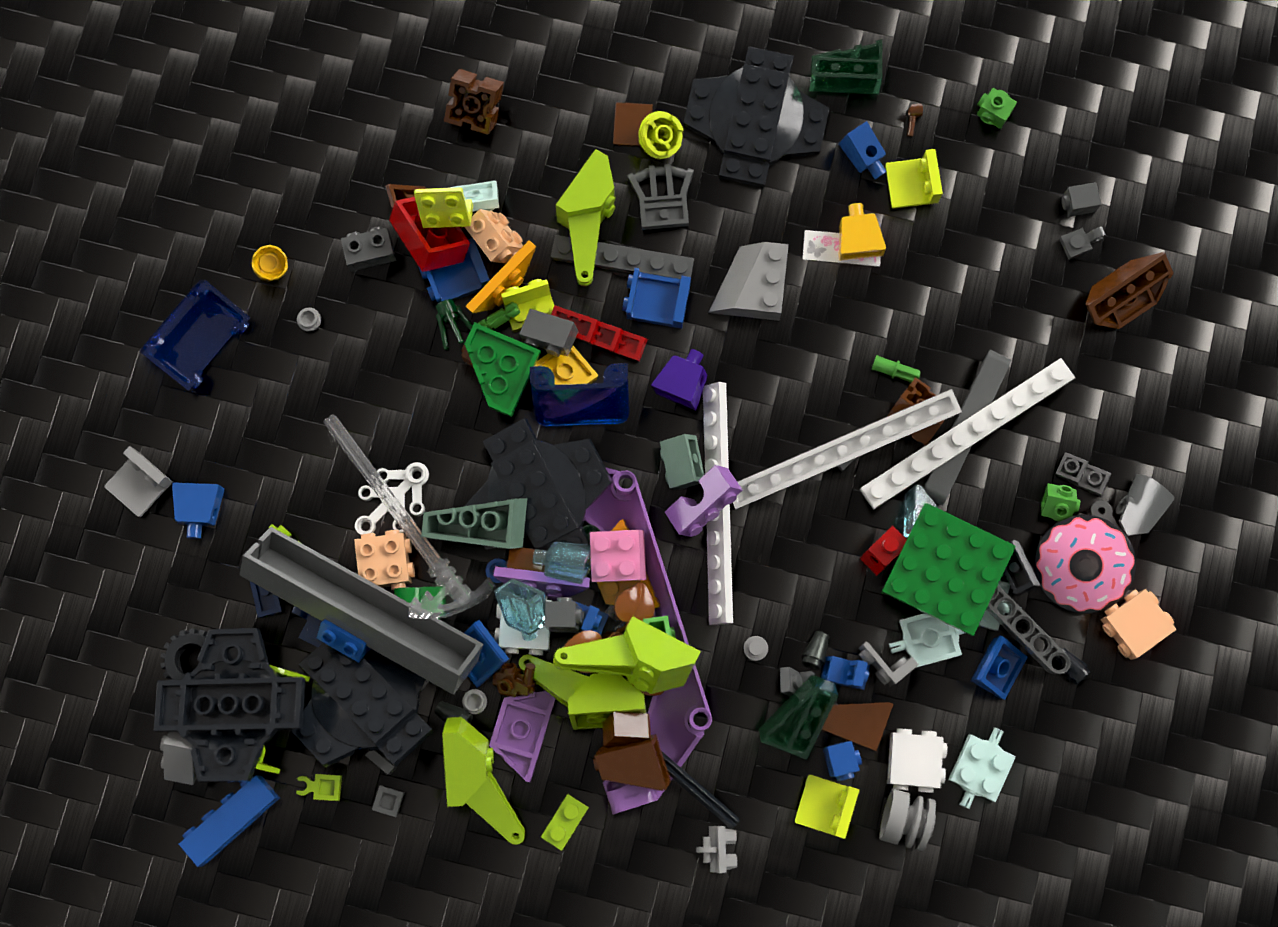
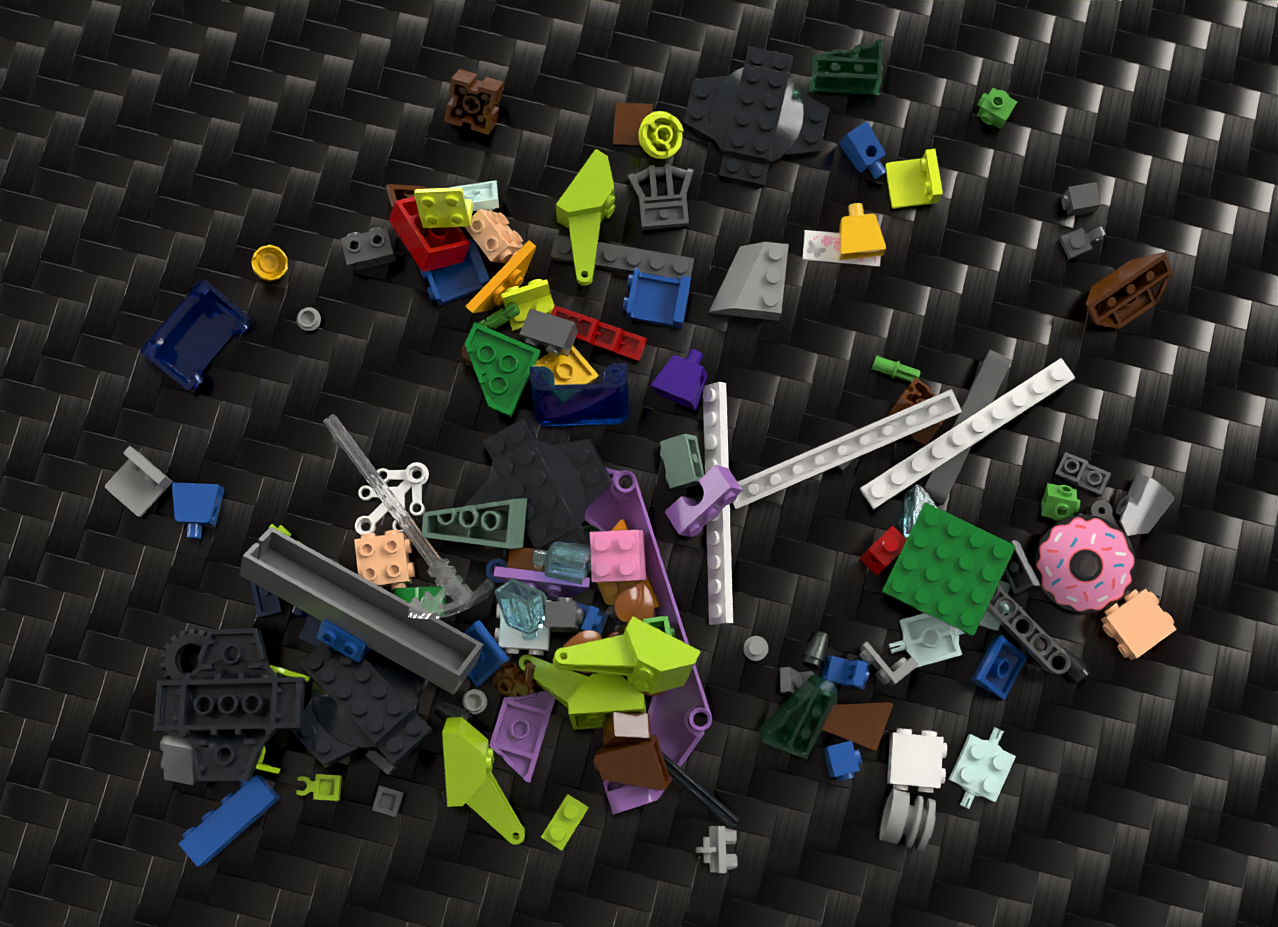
dark green plant [436,299,473,350] -> none
neon yellow bracket [795,775,859,839] -> none
reddish brown hand [907,103,923,137] -> none

